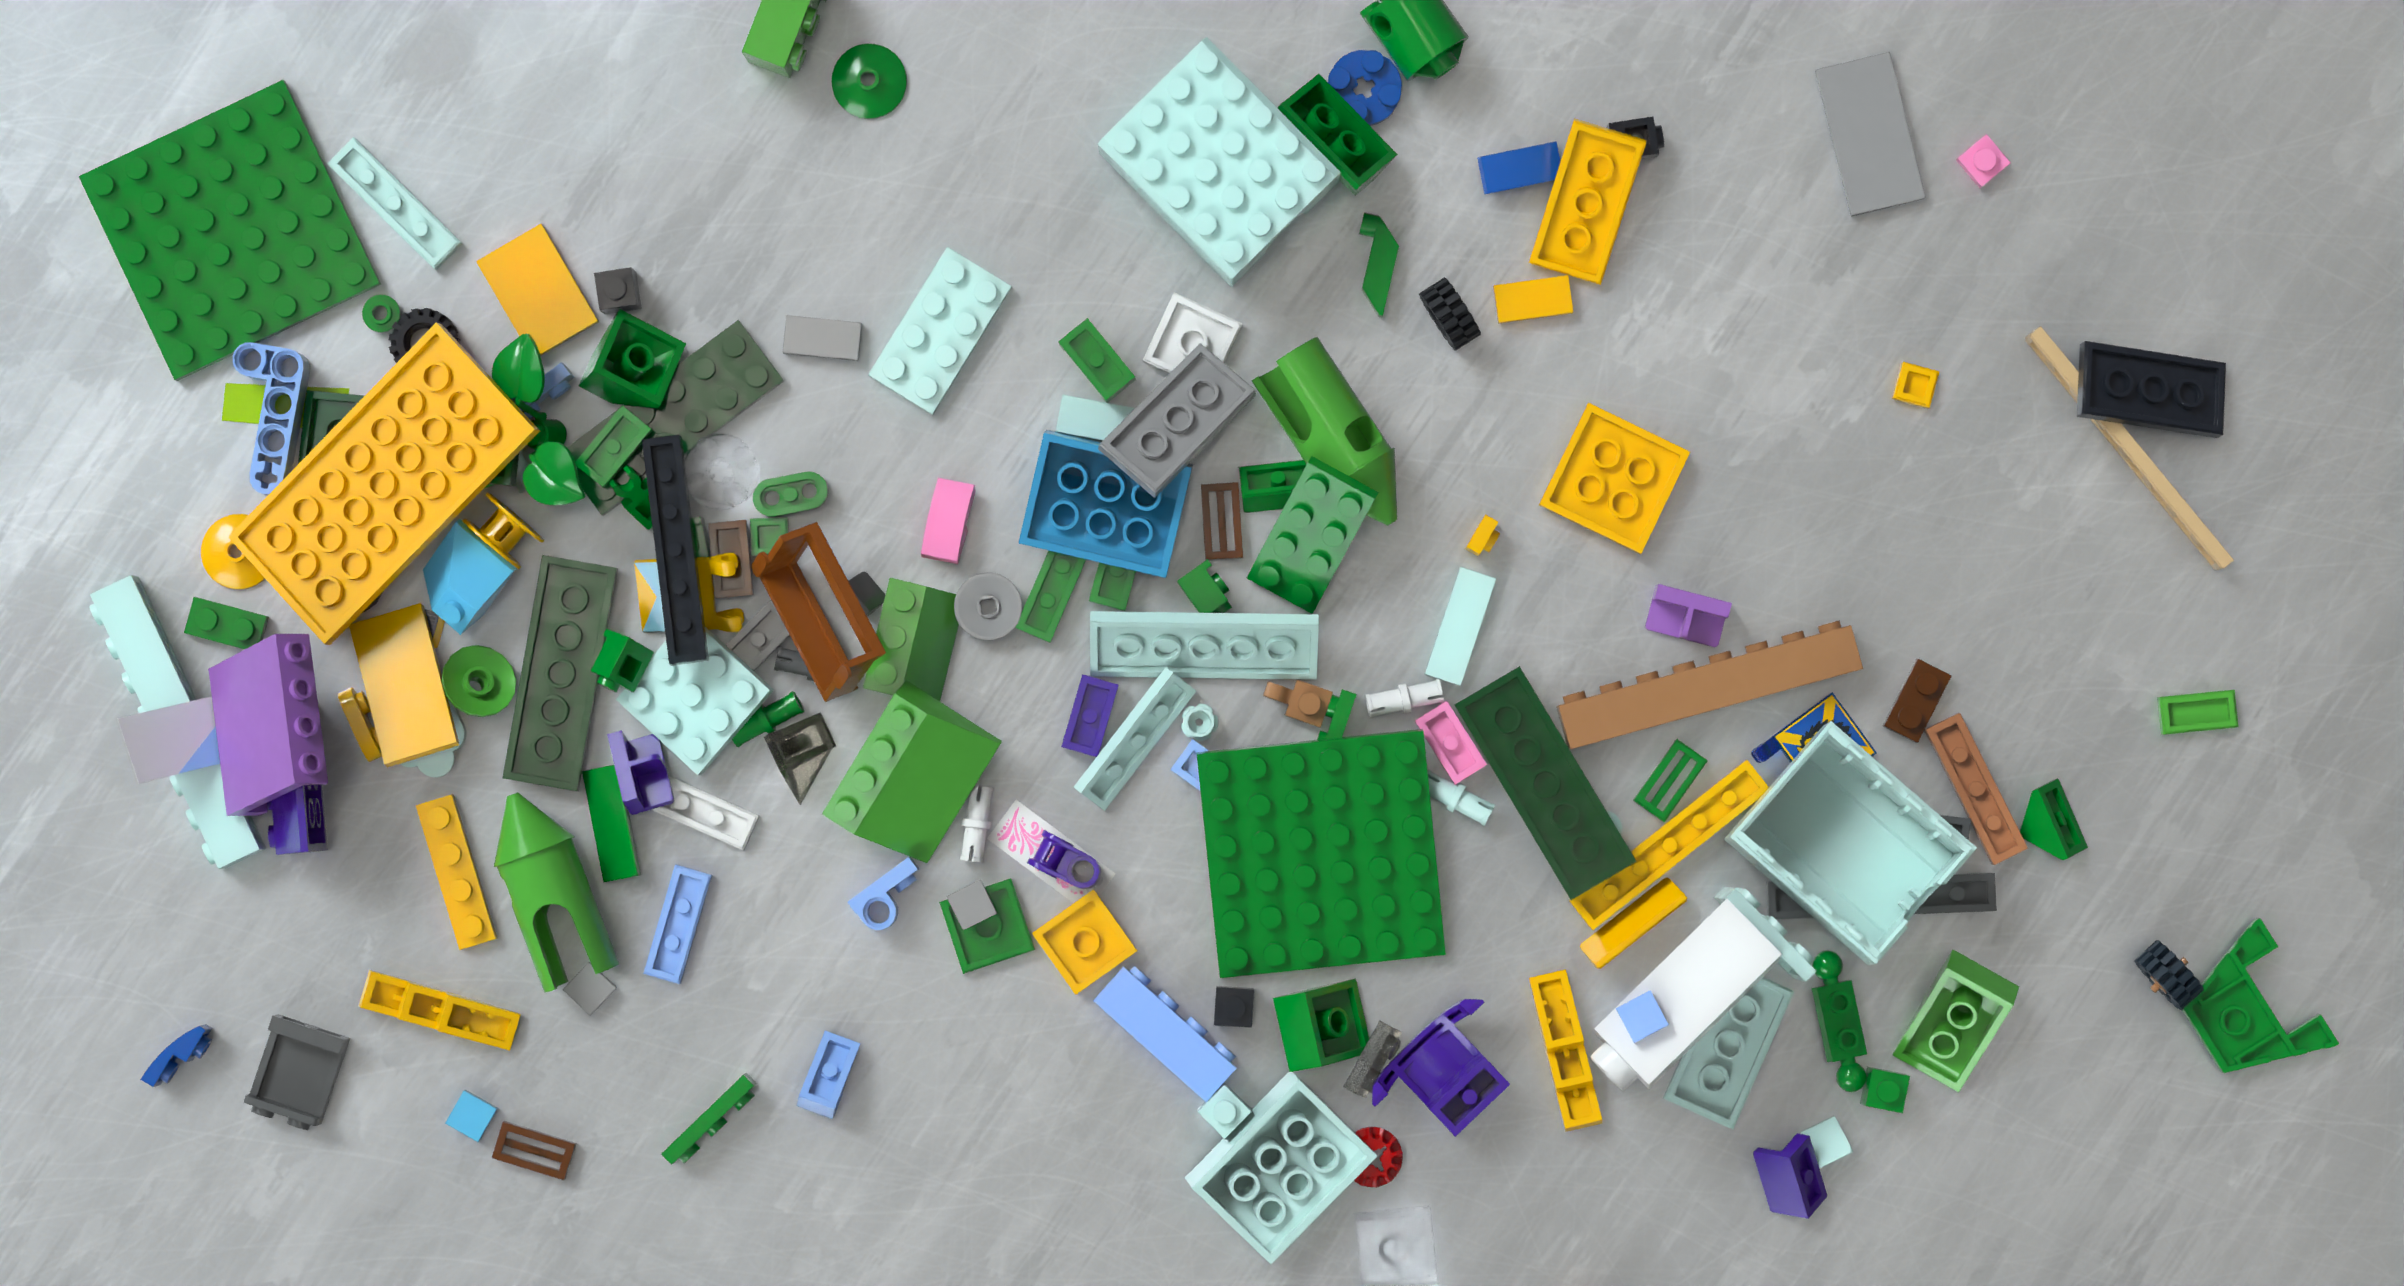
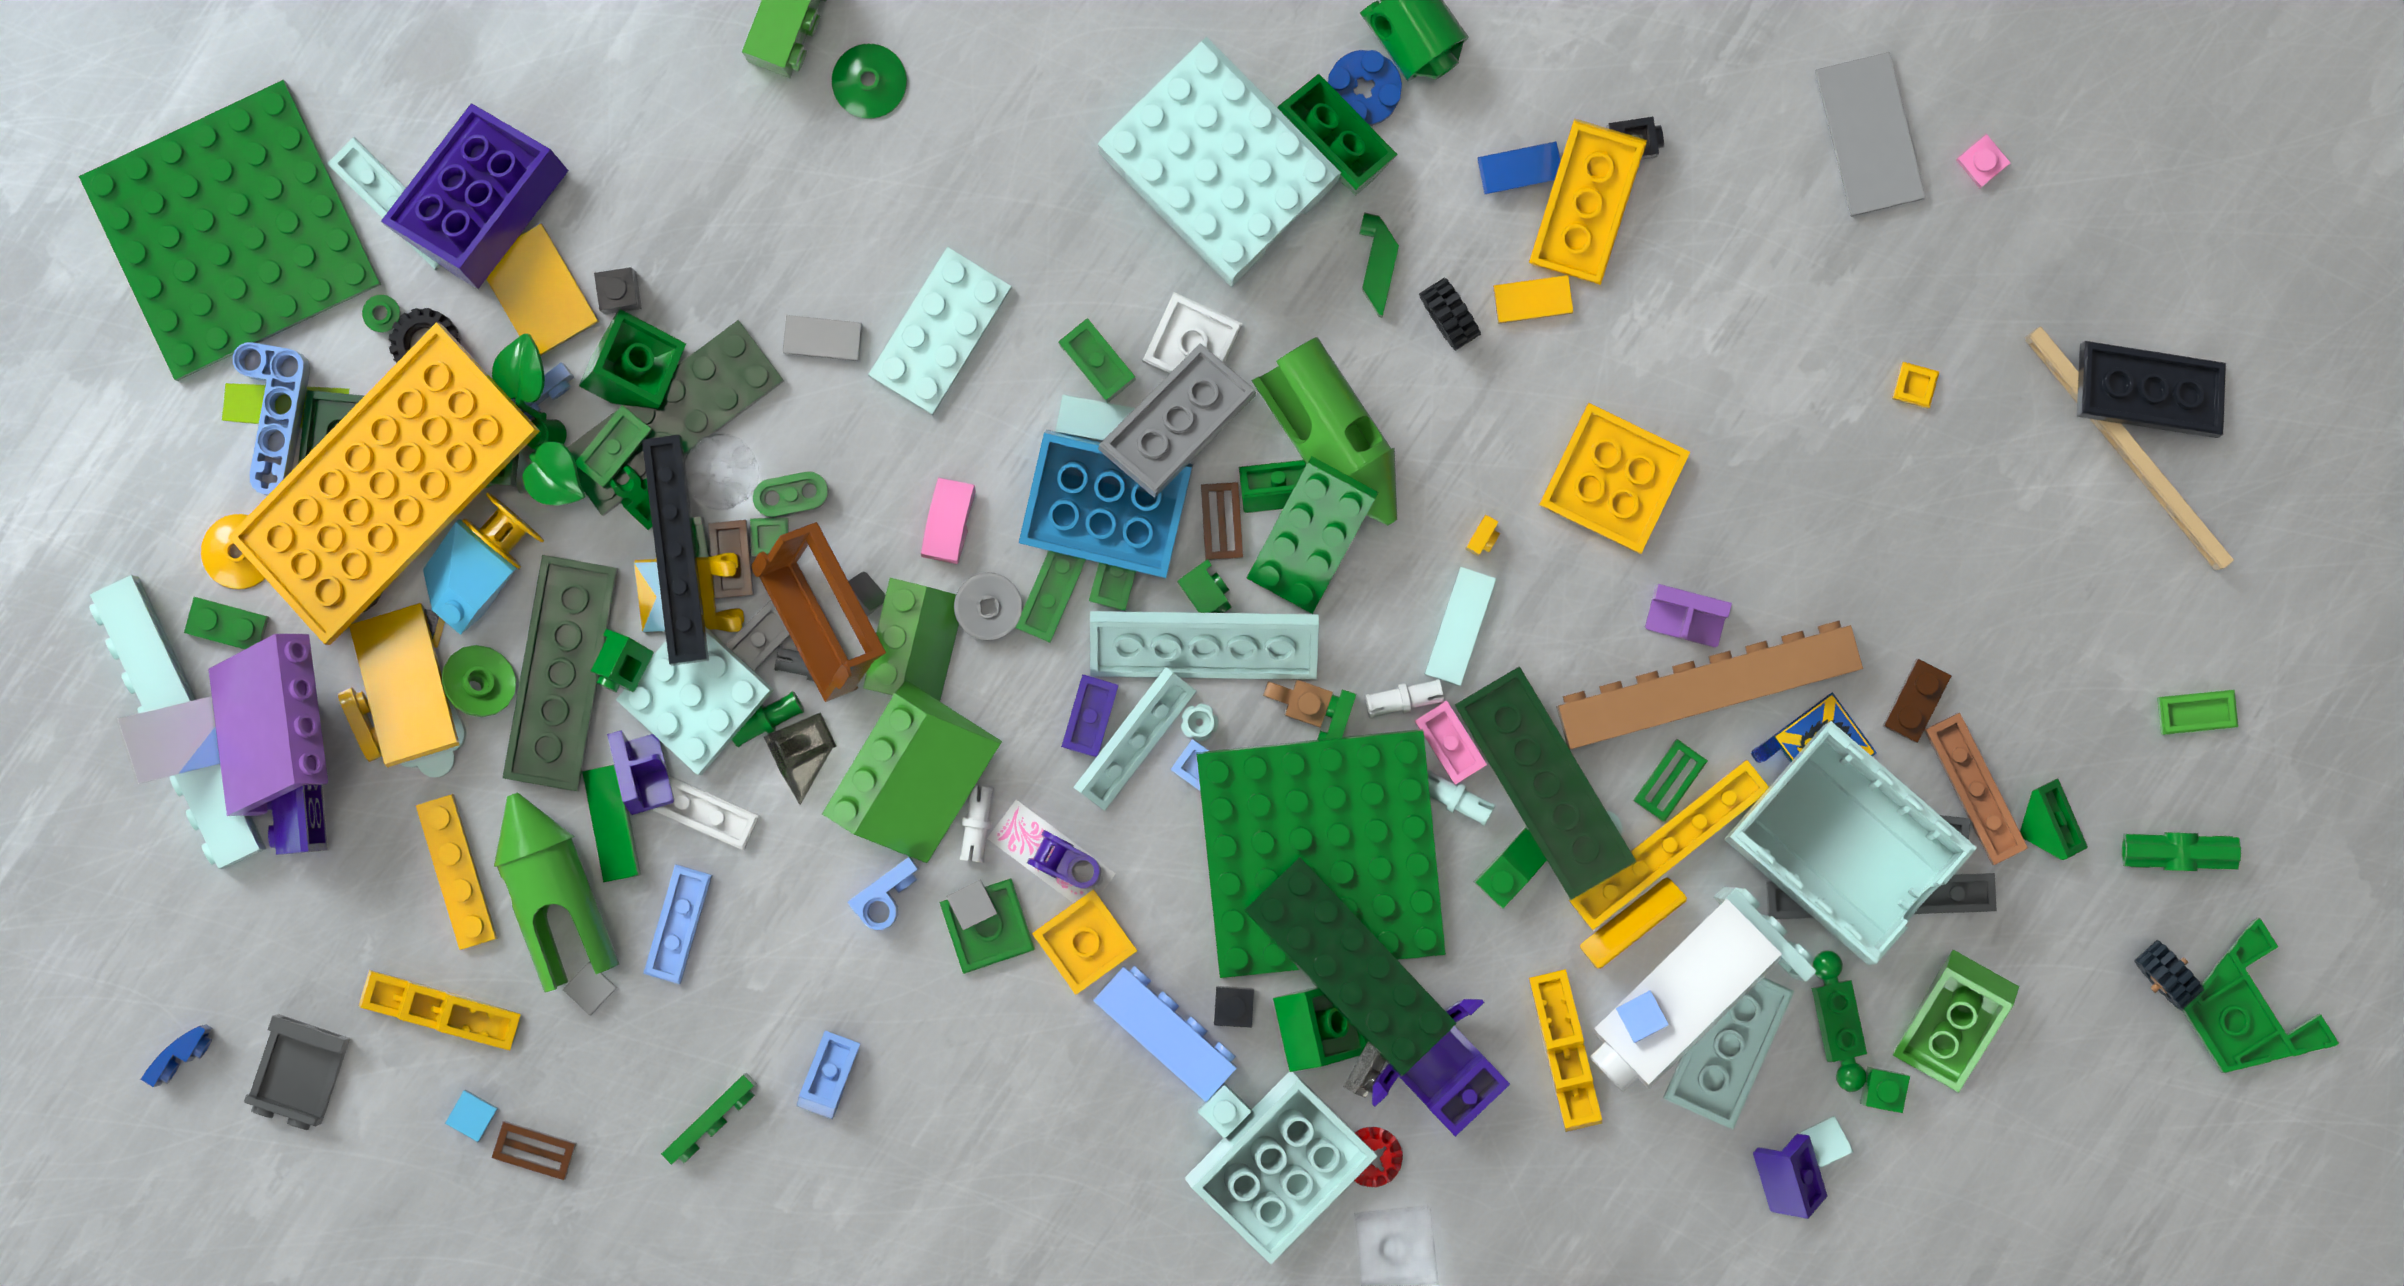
none -> dark purple slope [381,103,569,289]
none -> dark green plate [1244,857,1457,1076]
none -> green slope [1473,827,1547,909]
none -> green piece [2121,832,2241,871]

